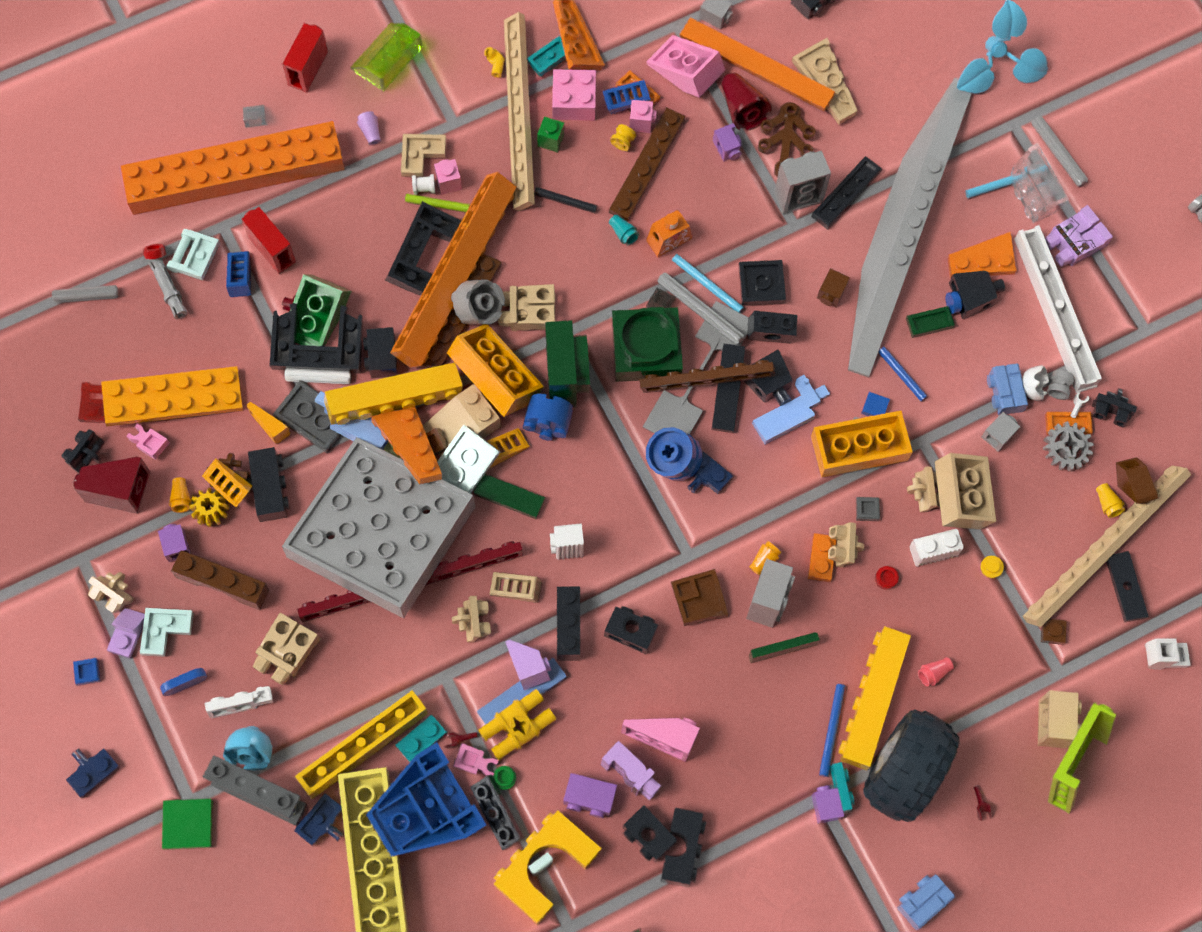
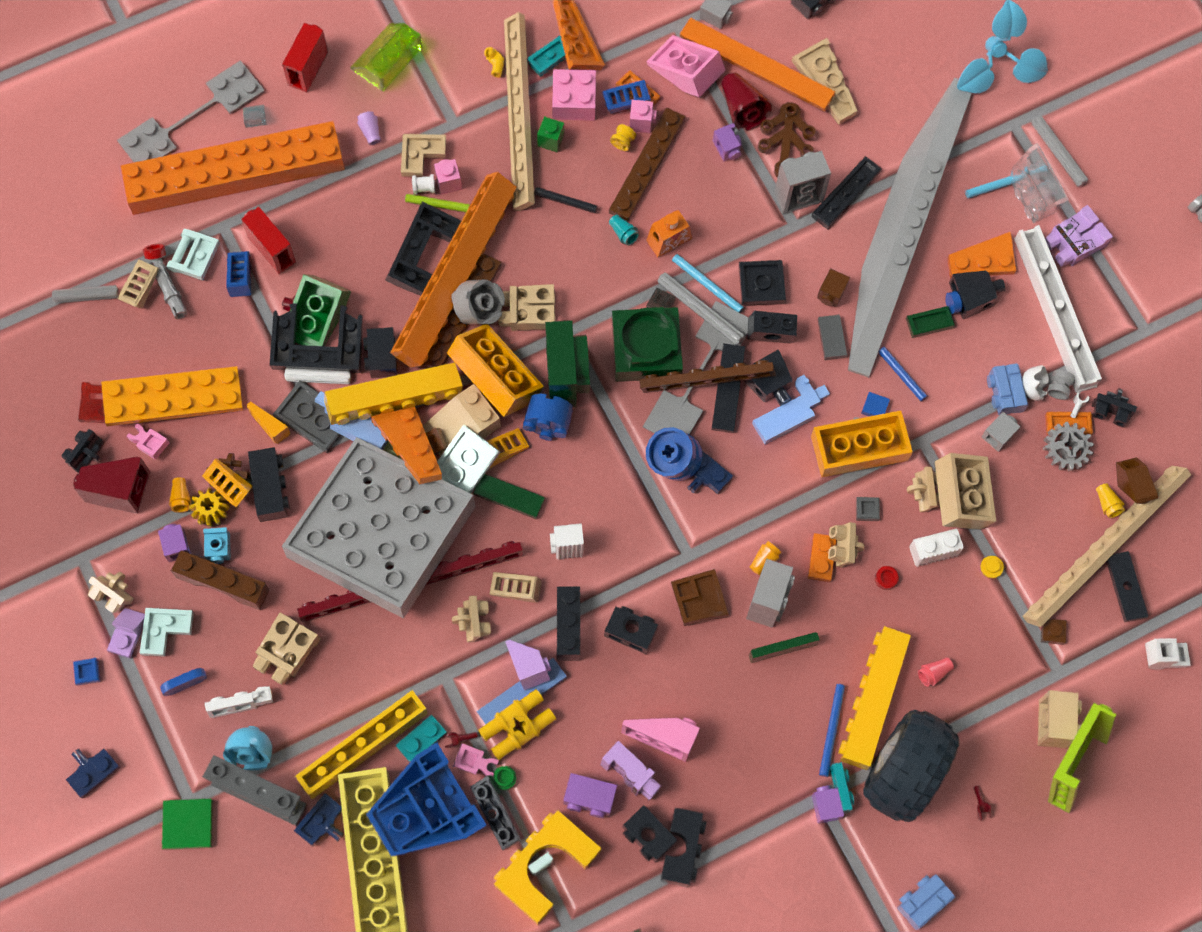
none -> light grey hinge [117,60,265,162]
none -> tan slope [118,259,159,308]
none -> medium azure brick [203,527,231,564]
none -> dark grey tile [817,315,847,360]

